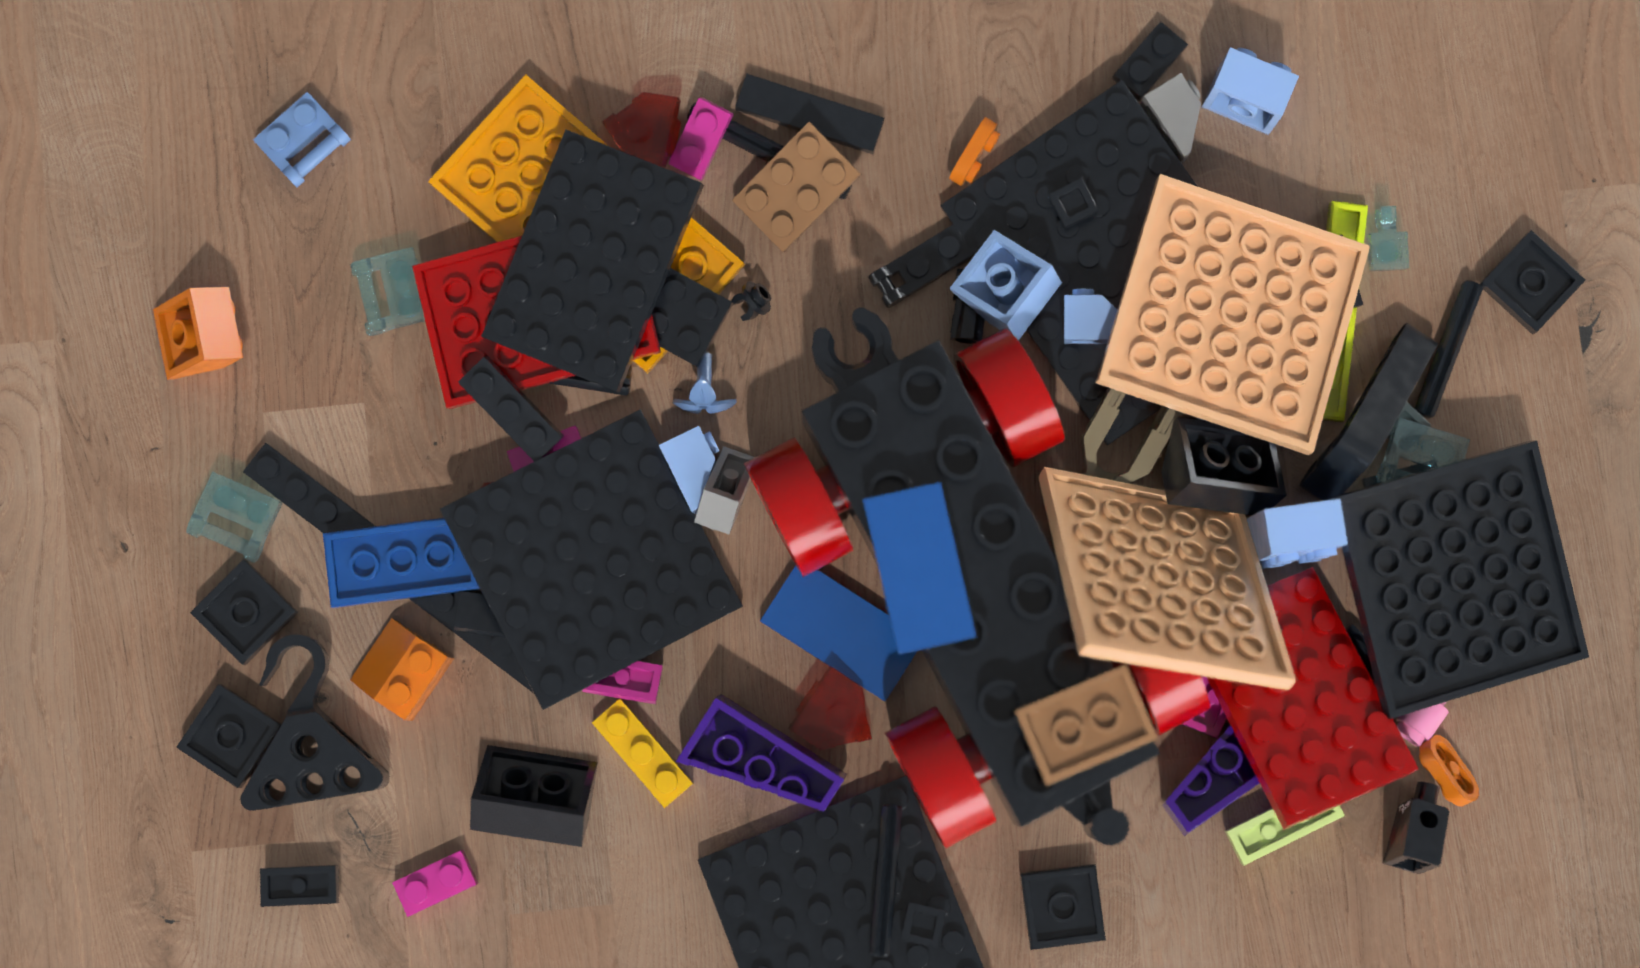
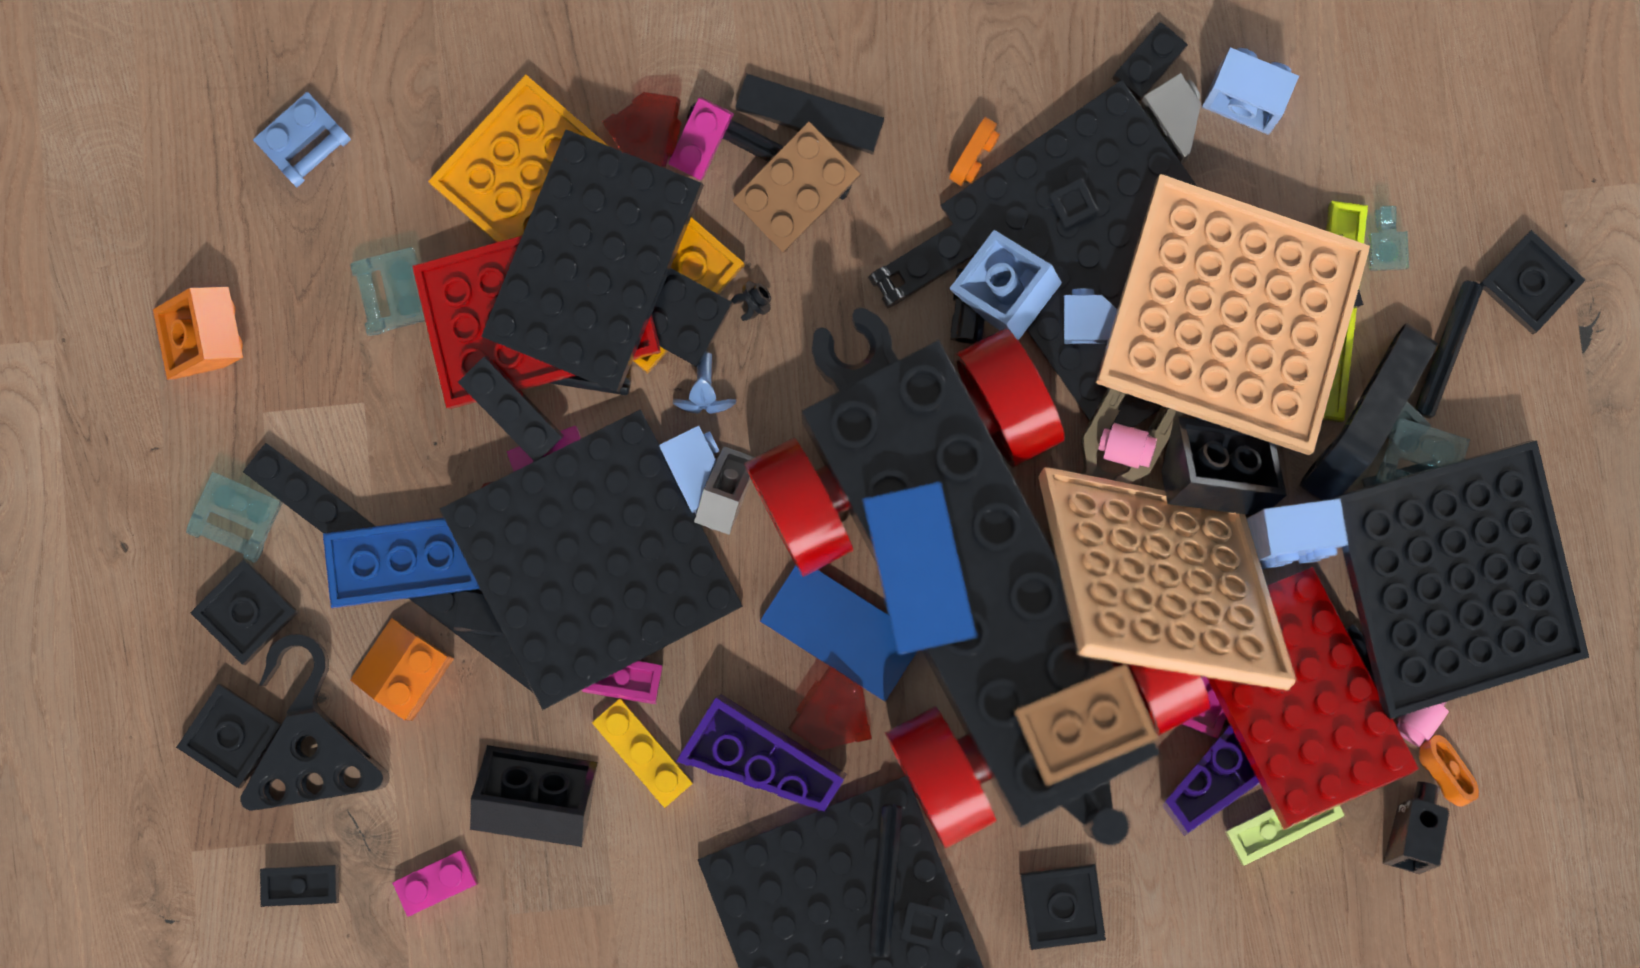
none -> bright pink brick [1099,423,1157,469]

